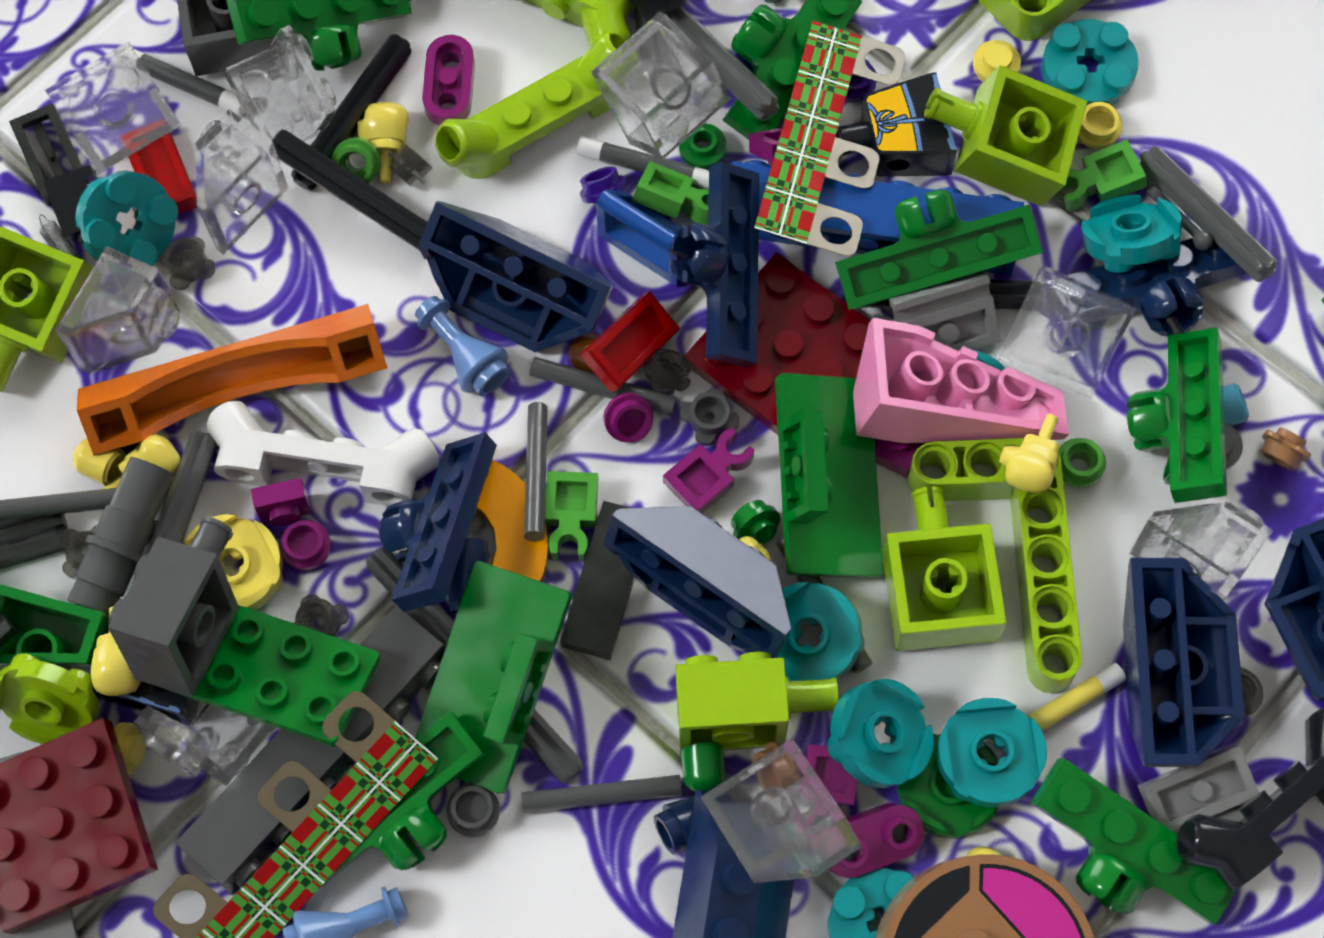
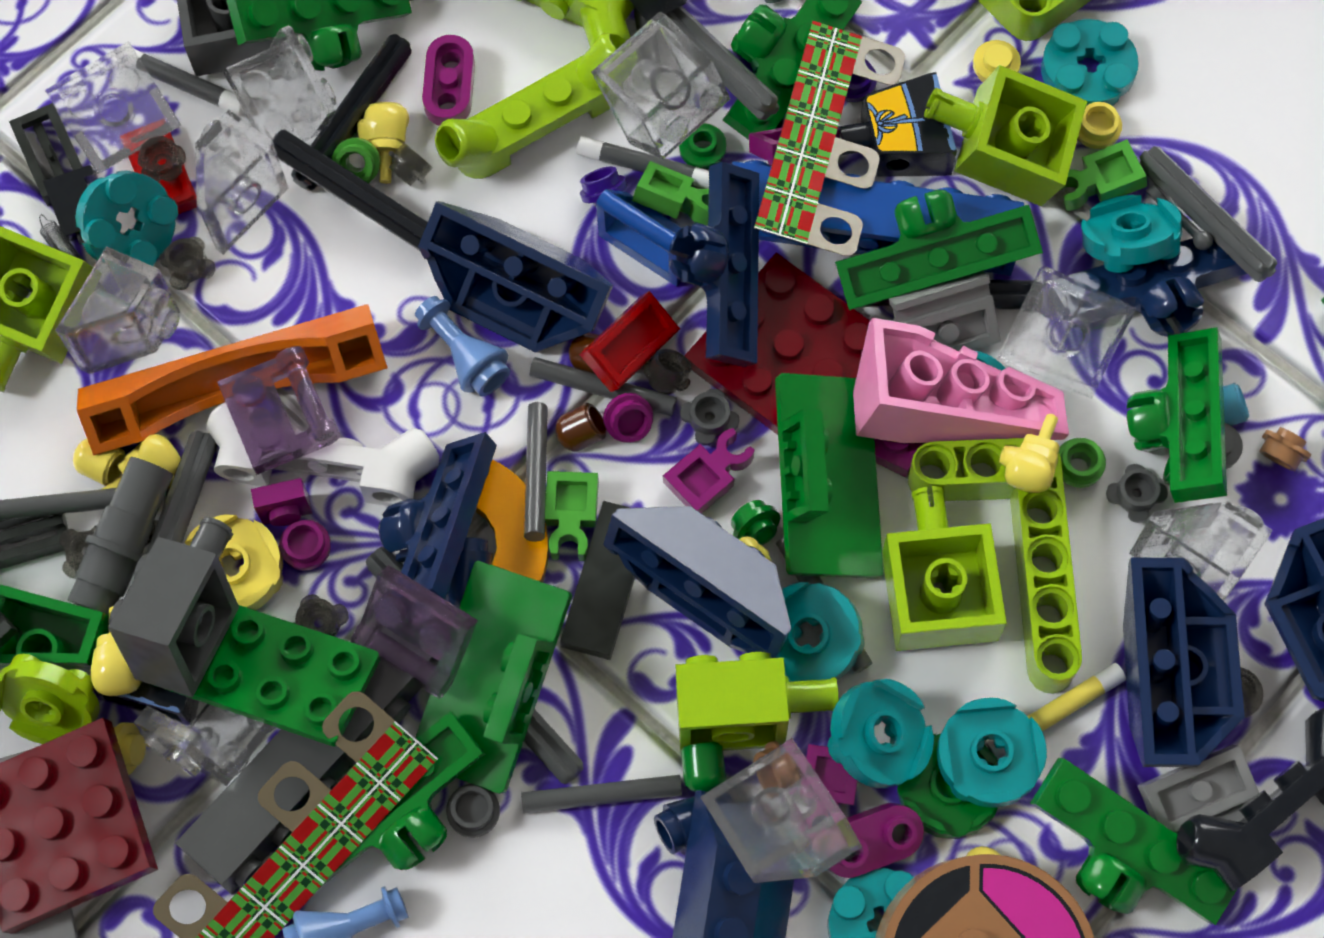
none -> clear smoke plate [138,136,186,182]
none -> clear purple plate [217,346,340,475]
none -> clear purple plate [350,565,478,699]
none -> reddish brown piece [555,403,607,452]
none -> dark grey plate [1106,464,1168,523]

